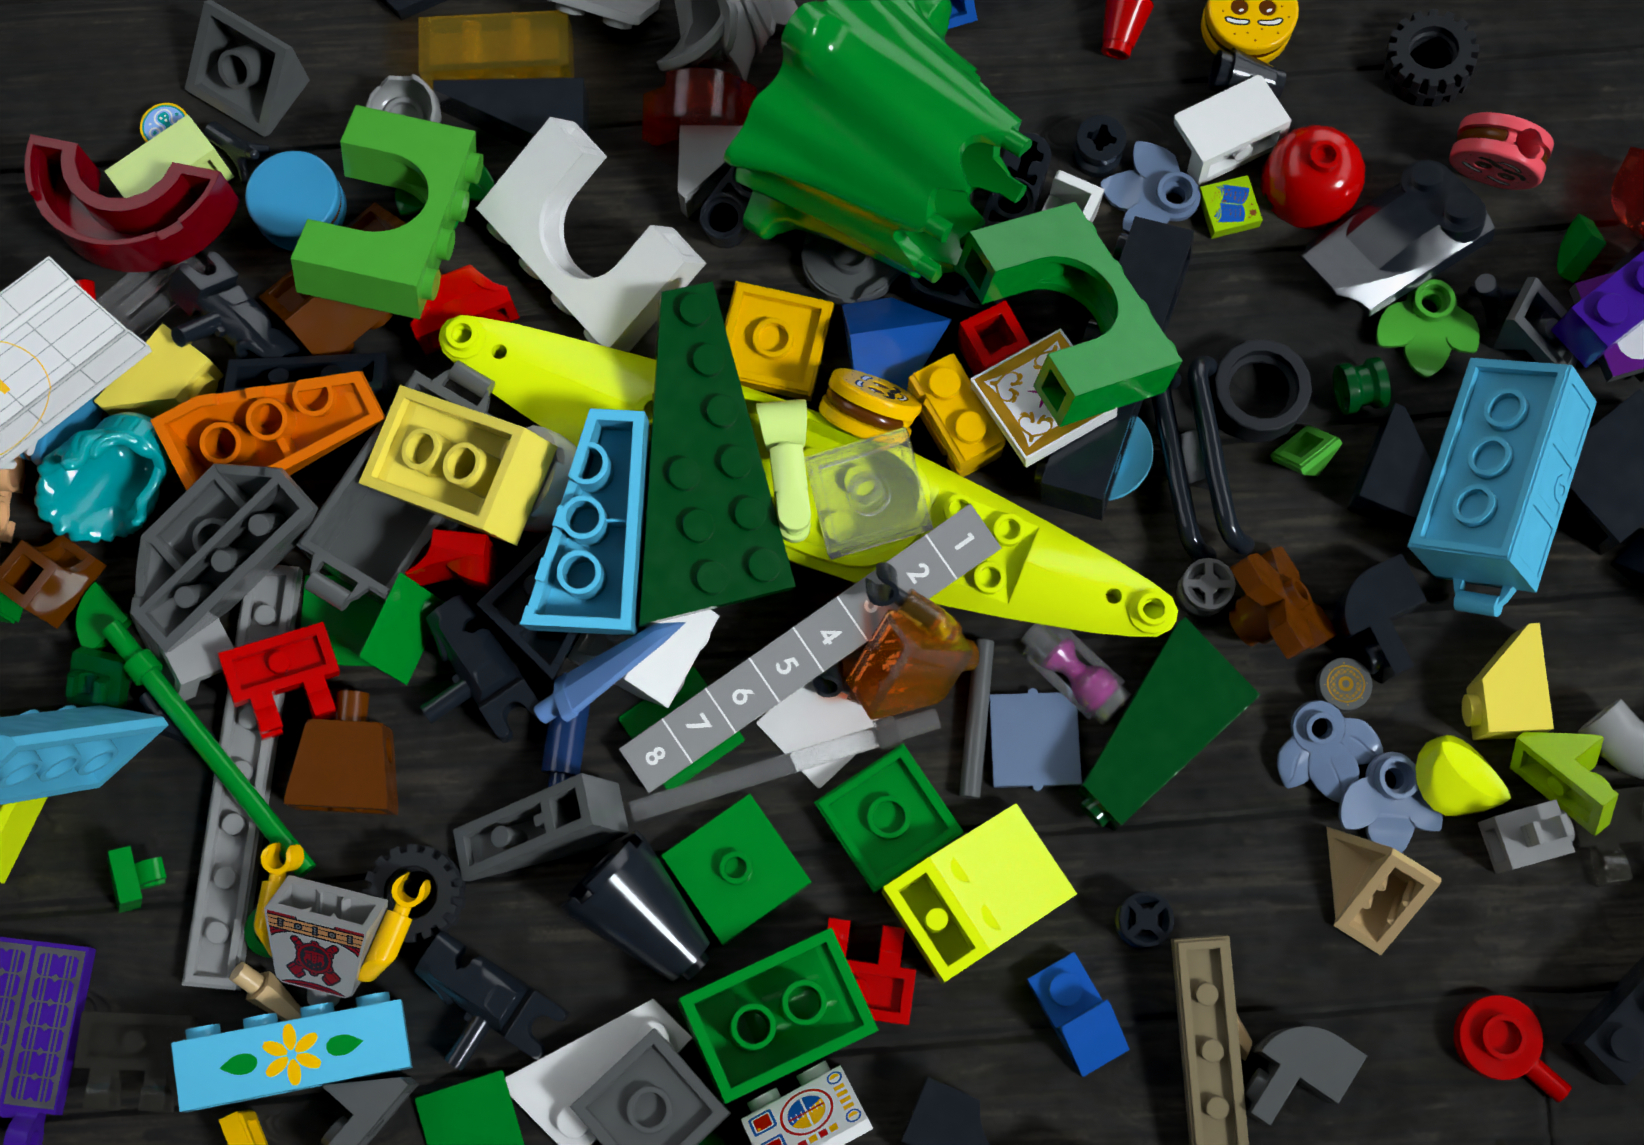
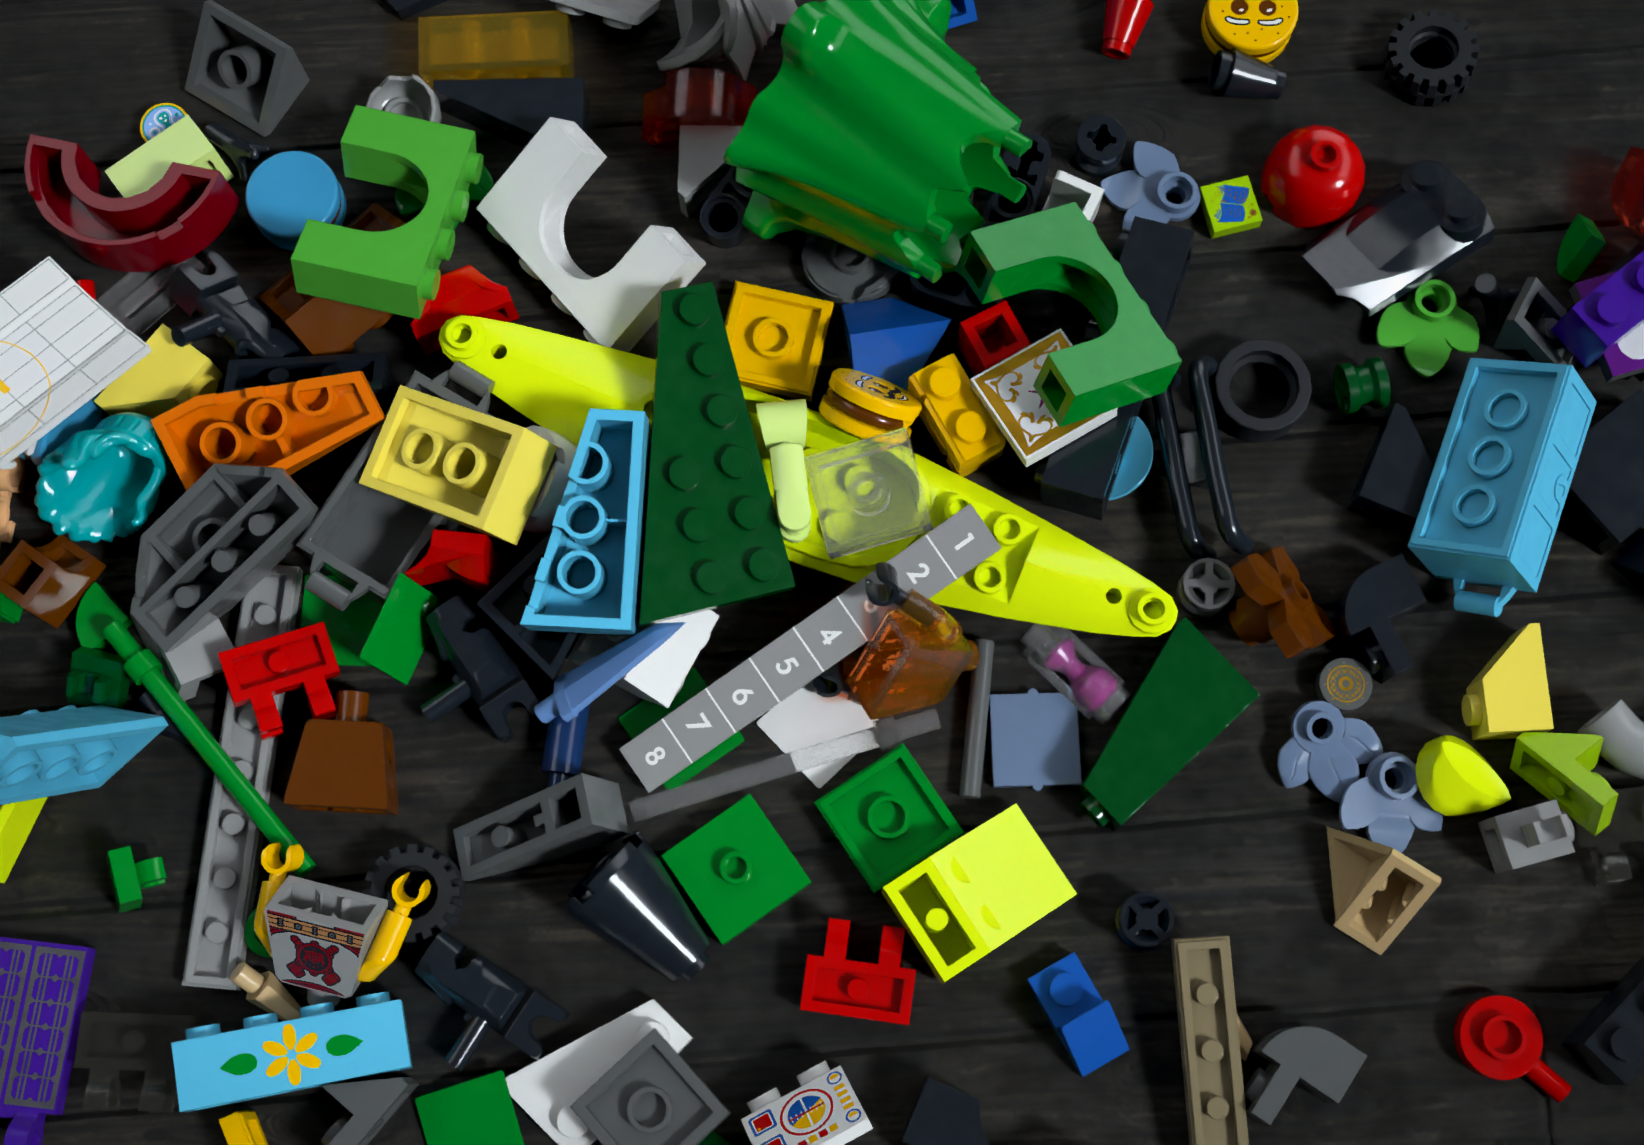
green slope [677,927,879,1104] -> none
white panel [1174,75,1291,186] -> none
bright green slope [1270,425,1342,476] -> none
coral head [1449,112,1554,190] -> none

